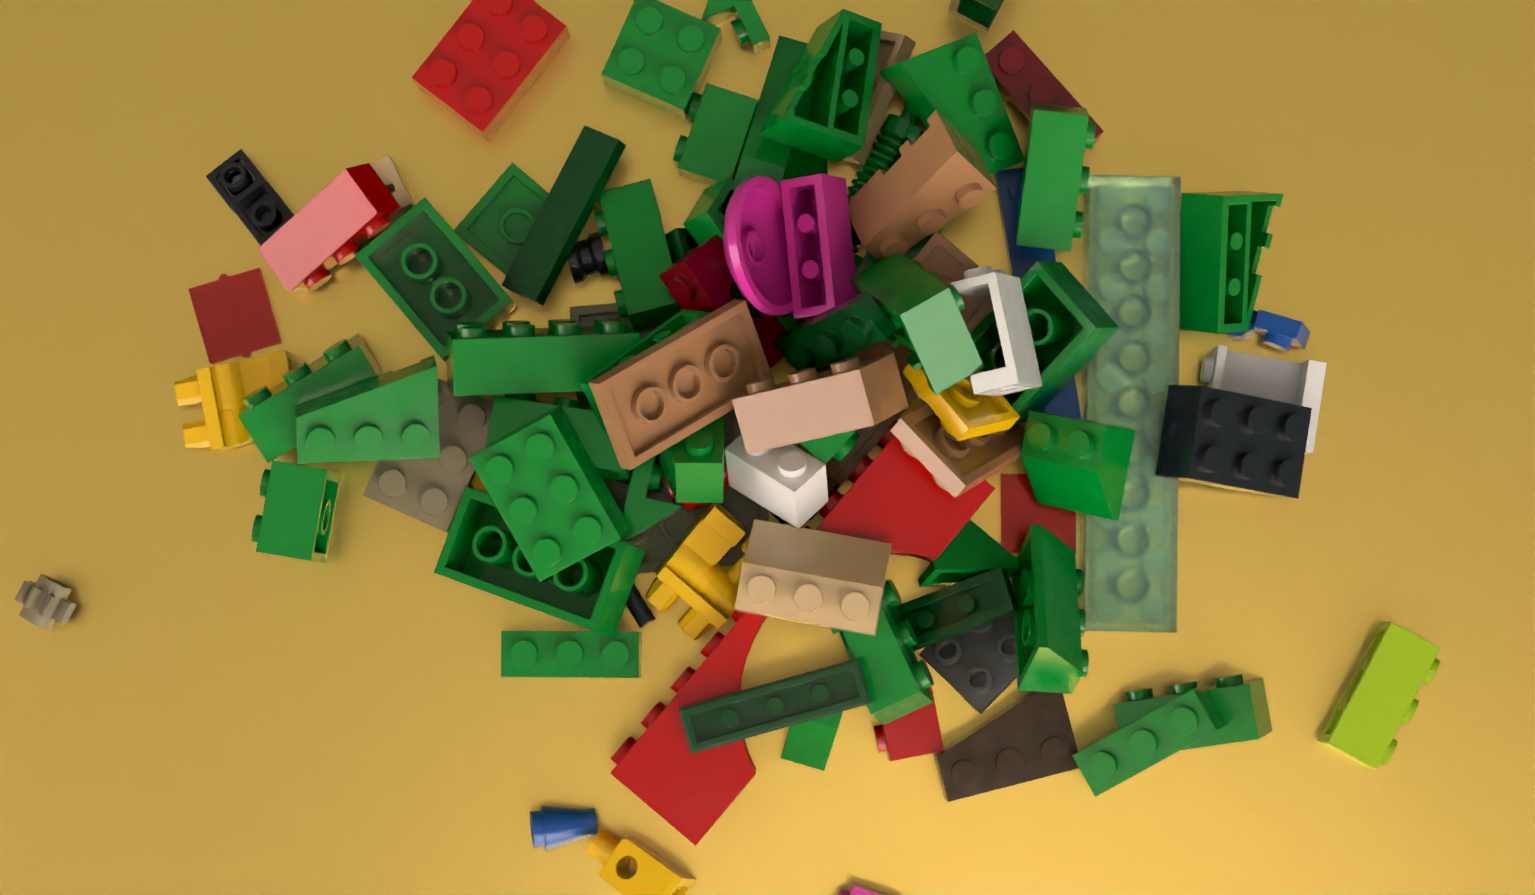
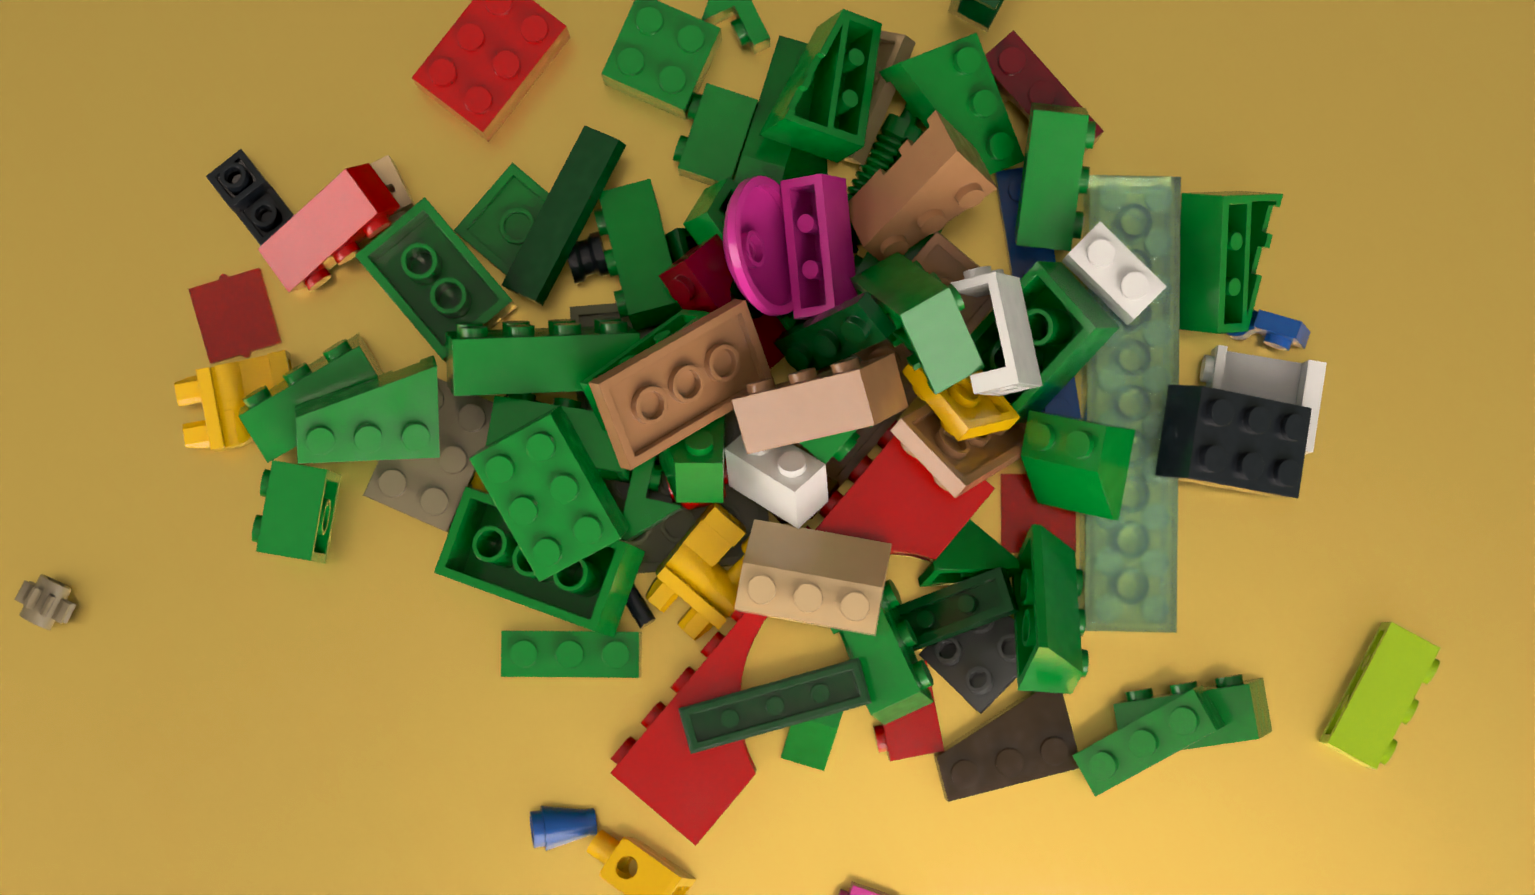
none -> white brick [1062,221,1167,325]

